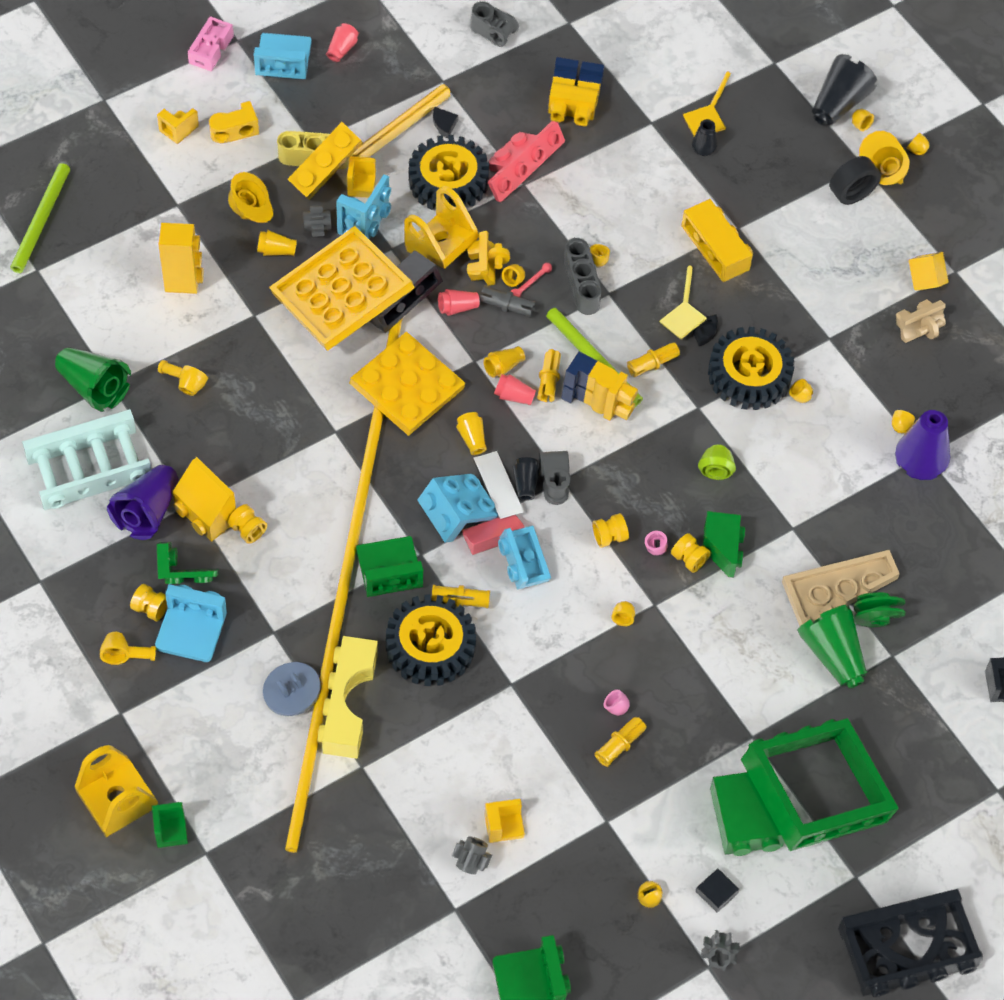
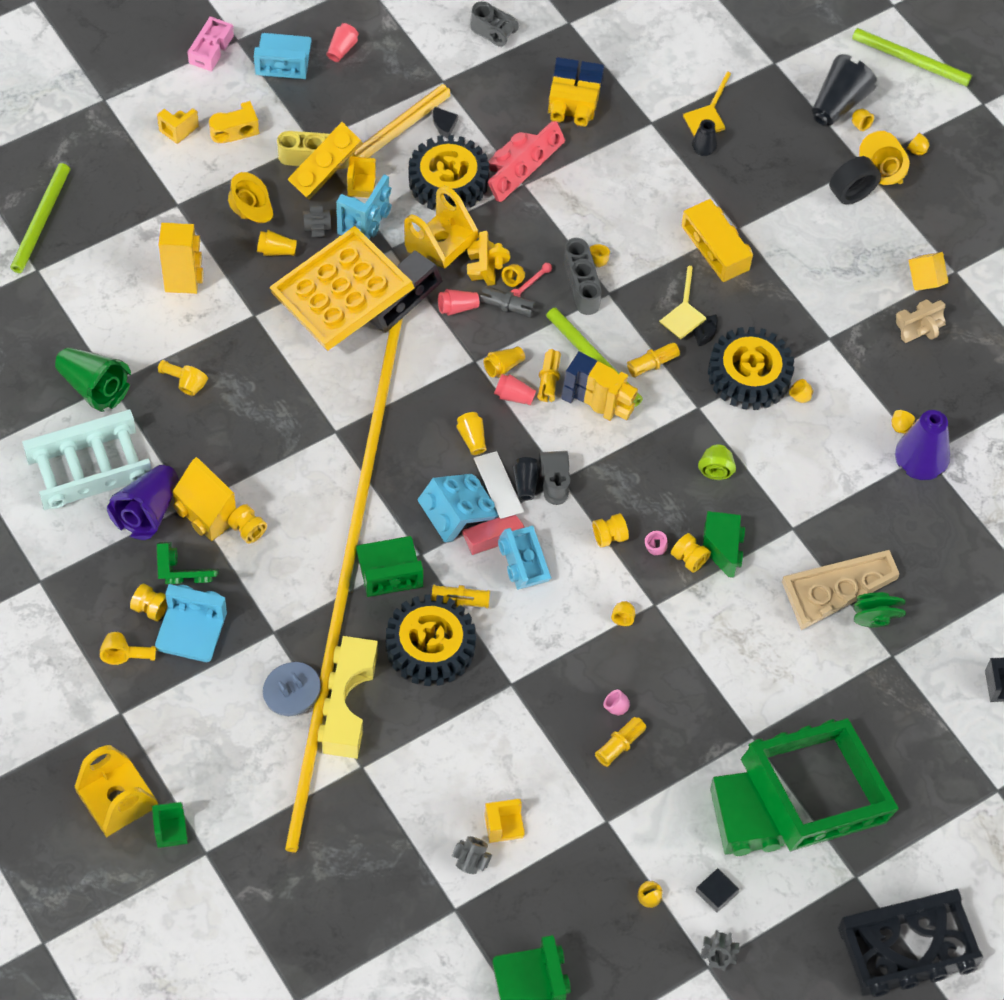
yellow plate [349,331,466,436] -> none
green cone [797,605,867,689] -> none
none -> lime piece [852,28,972,87]

